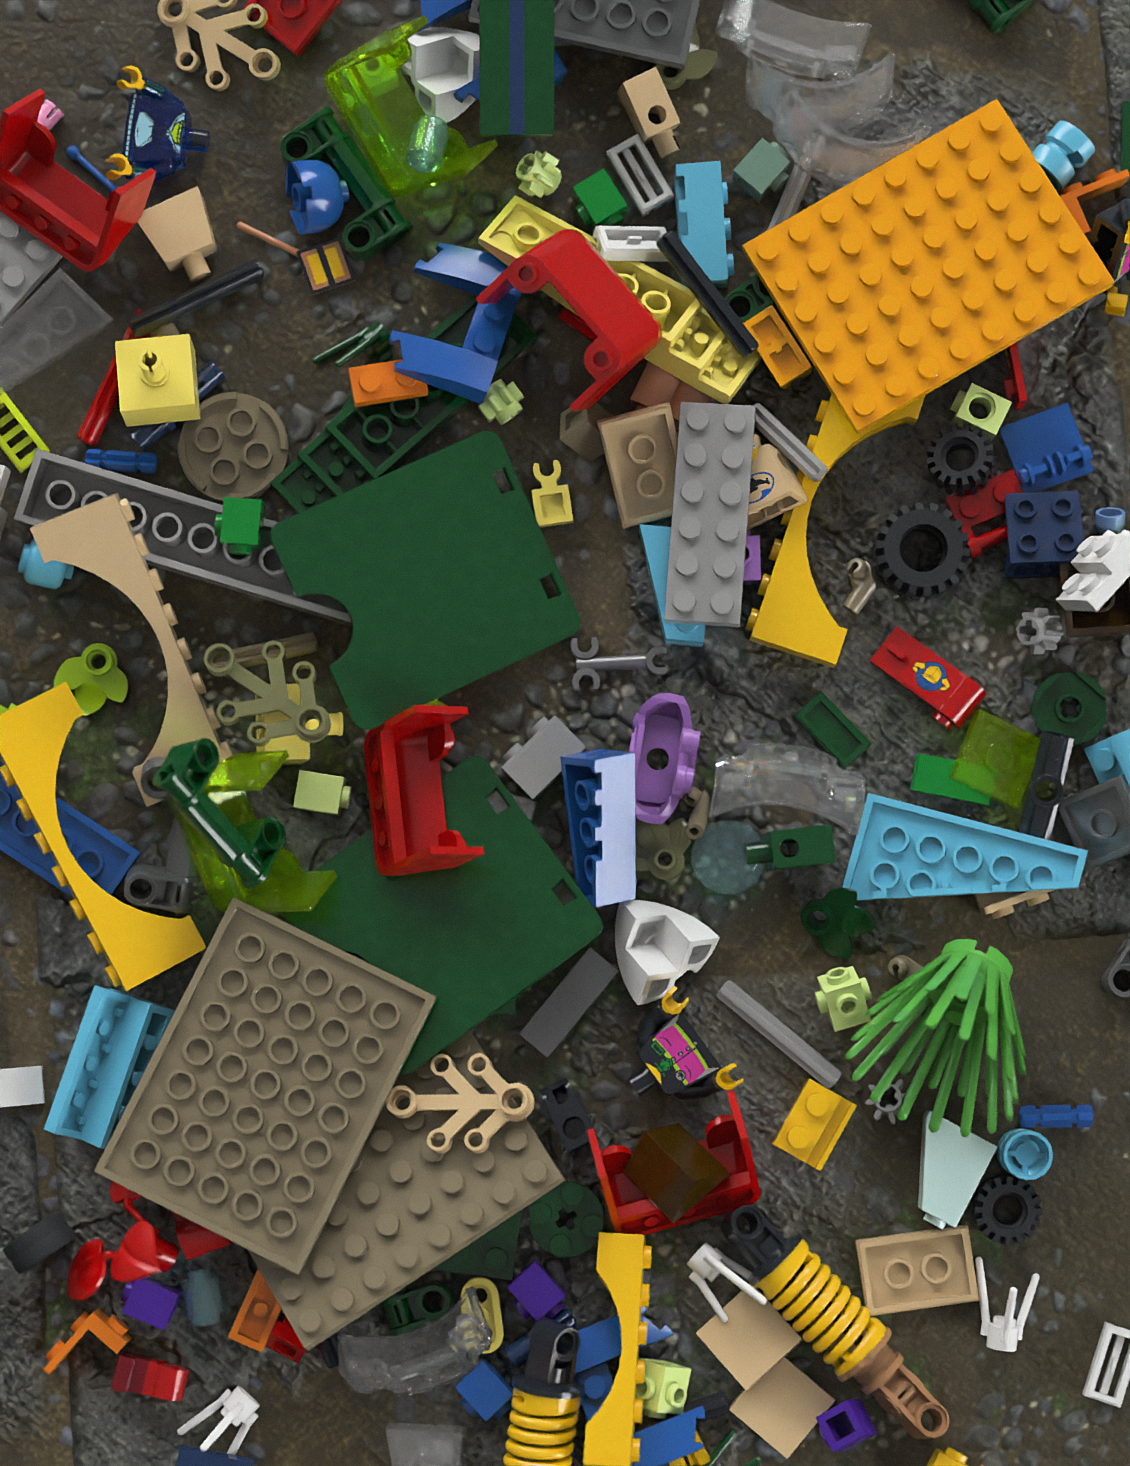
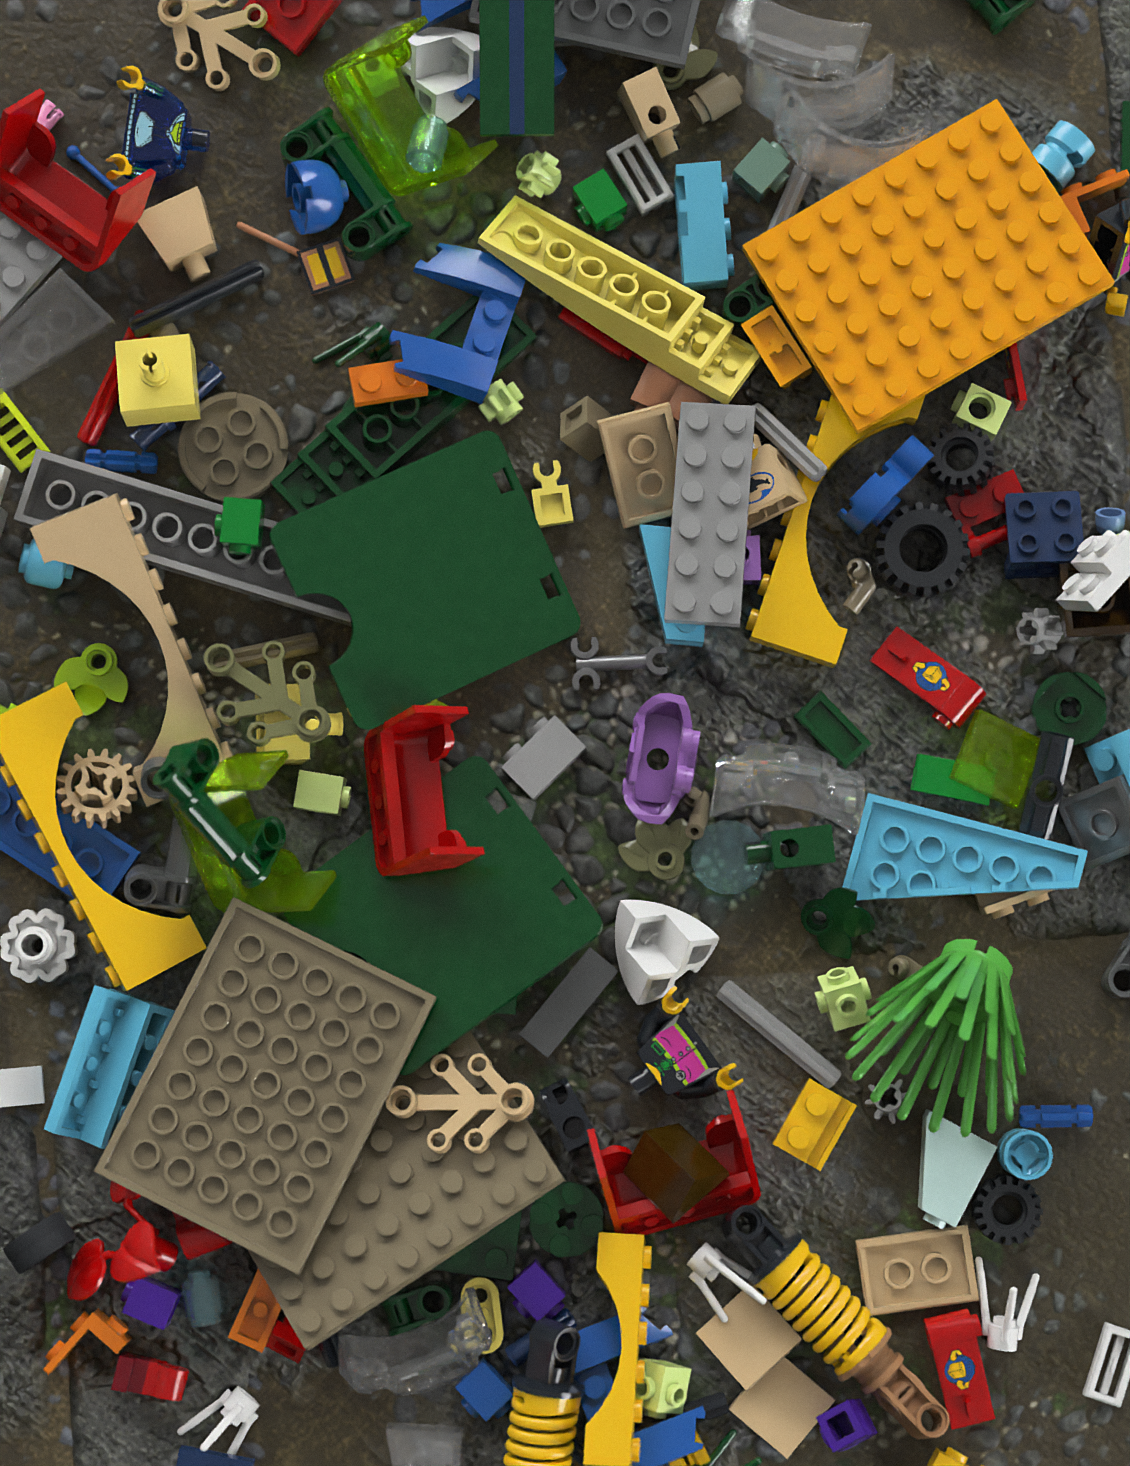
red windscreen [475,229,662,412] -> none
wedge [560,749,637,907] -> none
white tile [593,226,669,262] -> none
black axle [656,231,759,358] -> none
blue hinge [999,403,1094,493] -> none
none -> white plant [0,908,78,983]
none -> tan gear [56,749,138,829]
none -> dark tan brick [687,72,744,124]
none -> blue piece [836,435,934,536]
none -> red door [923,1308,995,1430]

